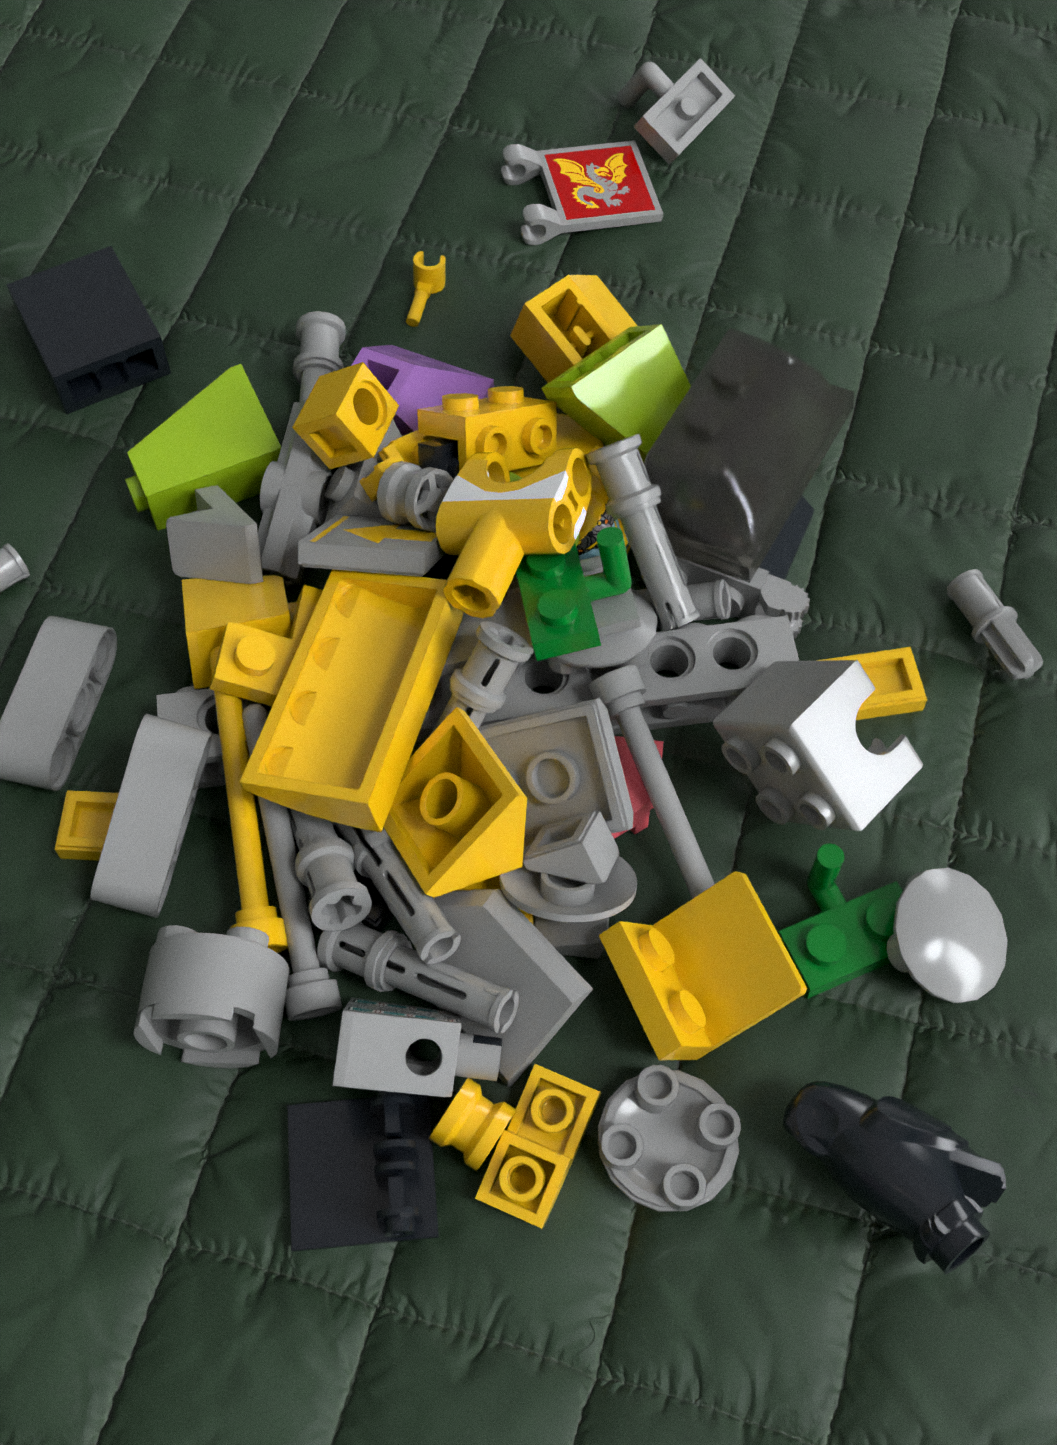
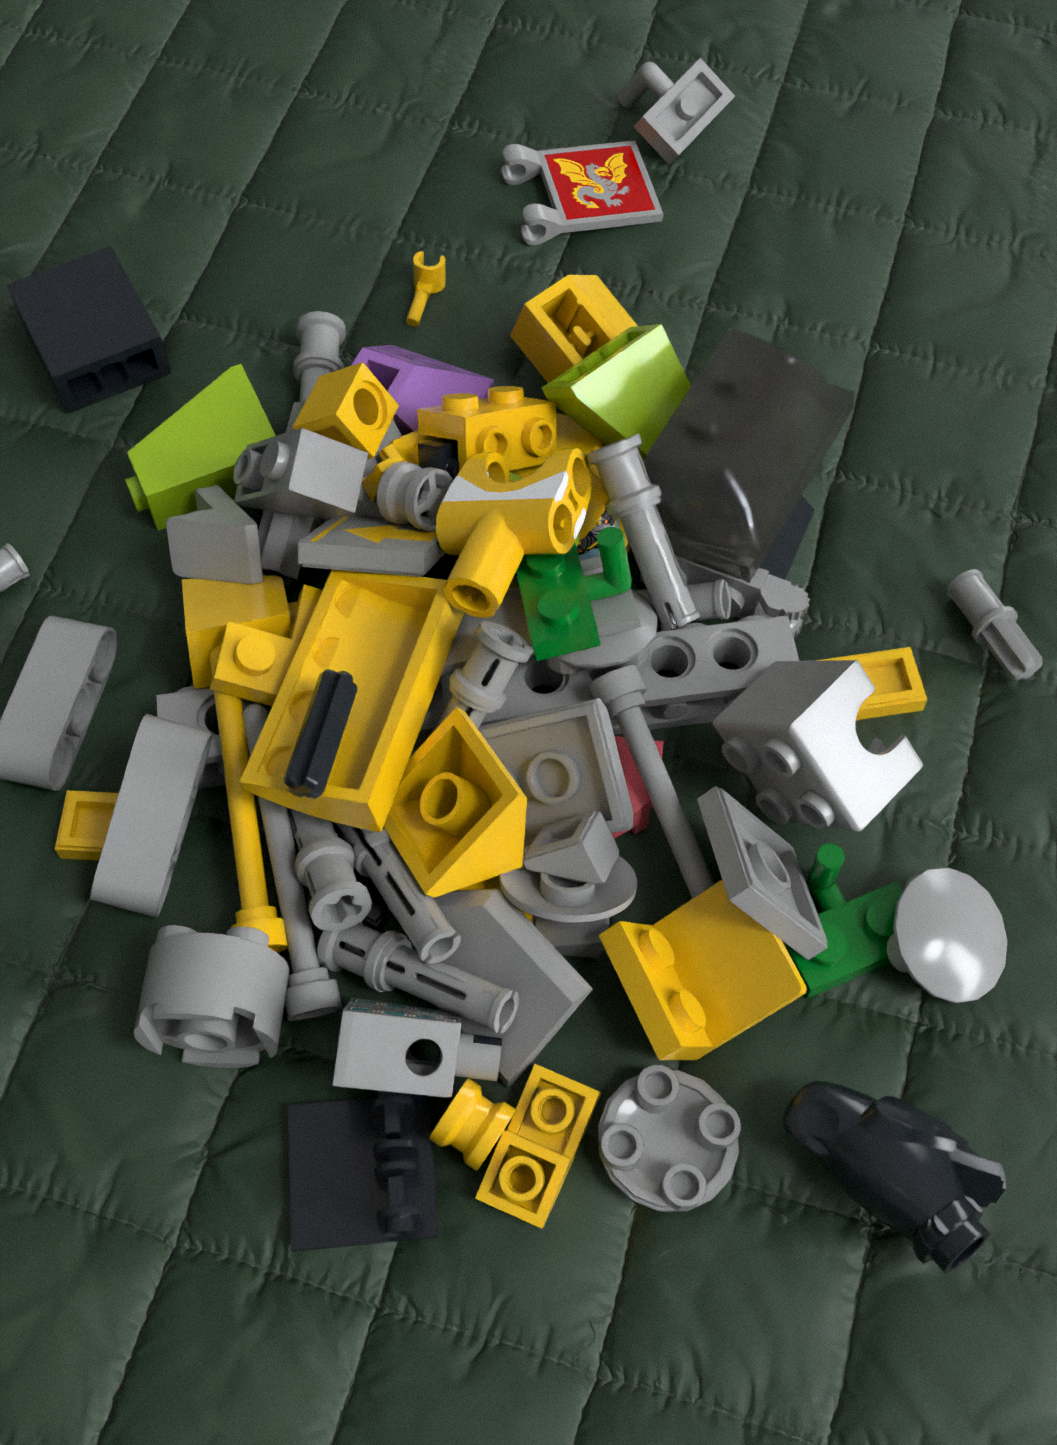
none -> light grey slope [233,428,368,519]
none -> black axle [283,669,358,799]
none -> light grey tile [697,786,828,960]

